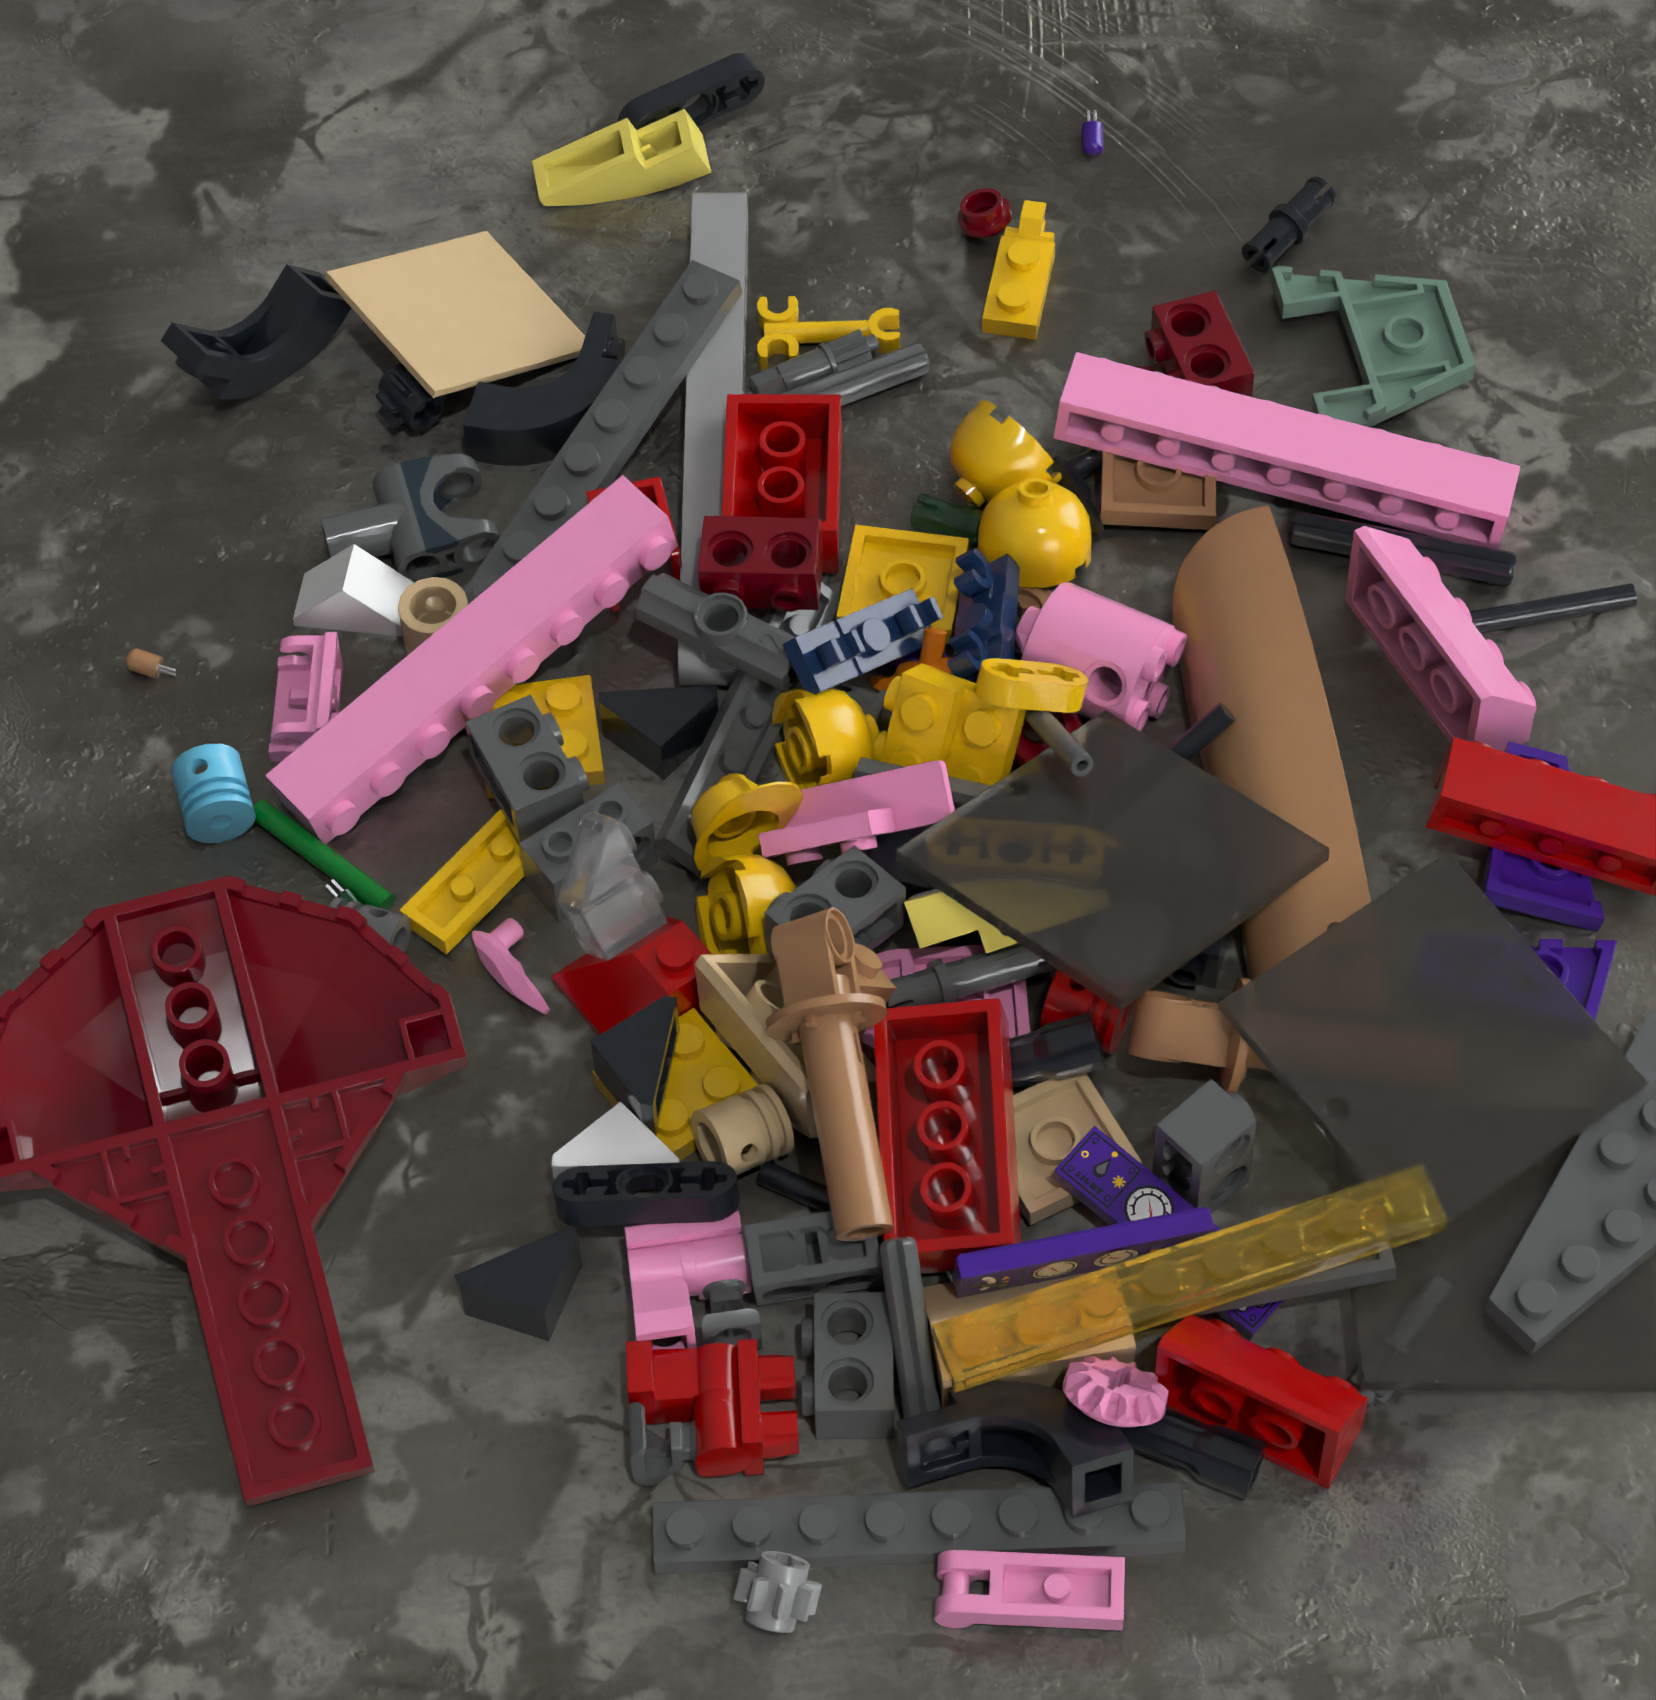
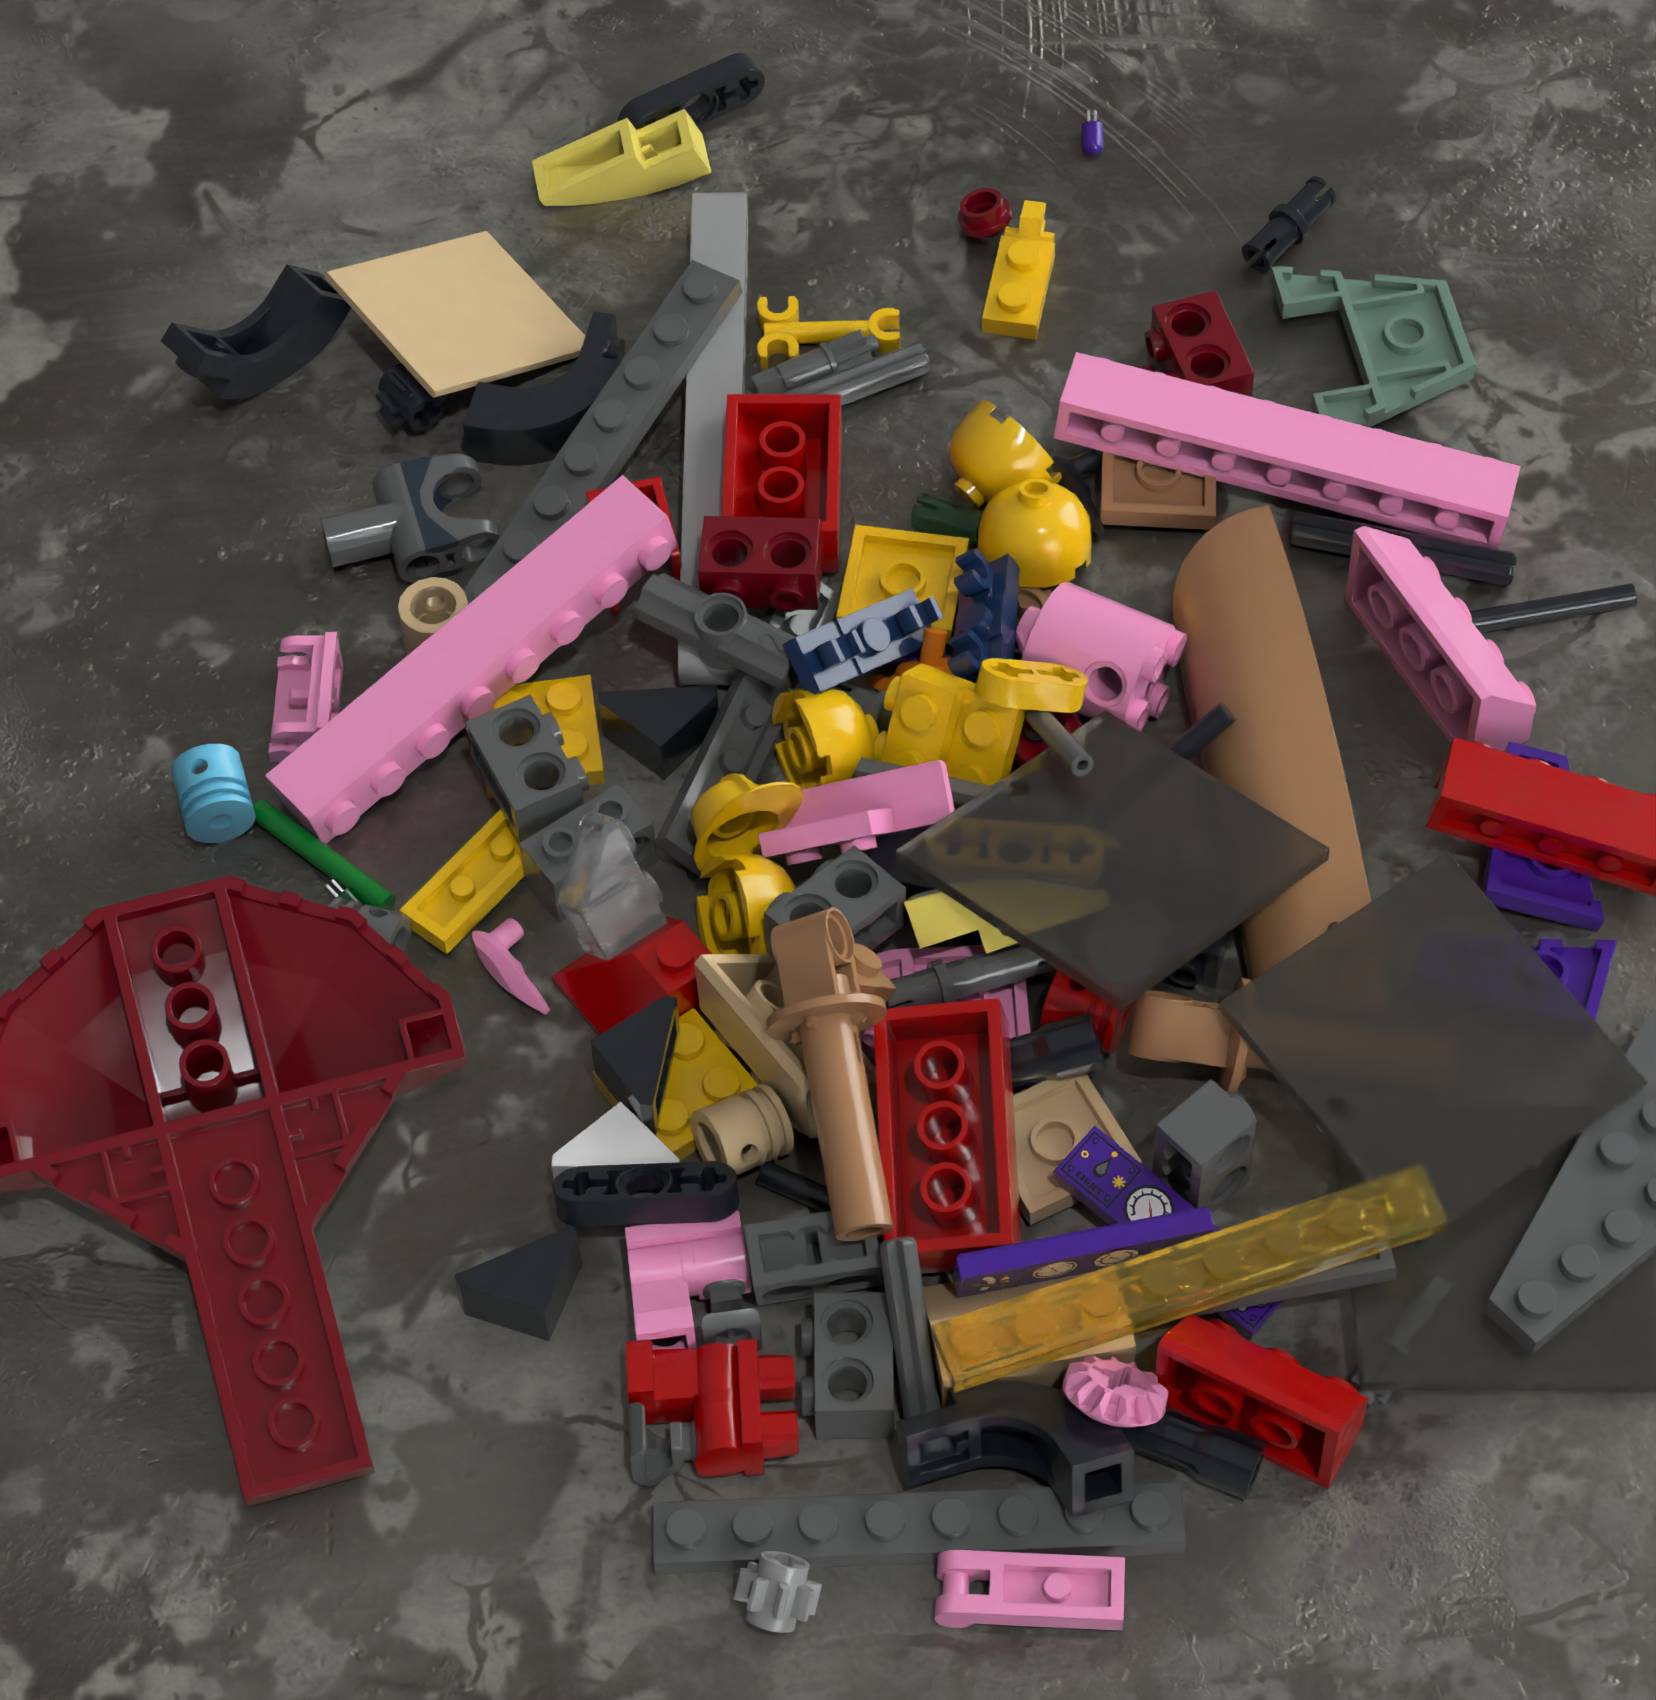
medium nougat piece [125,648,176,679] -> none
white slope [293,544,414,637] -> none

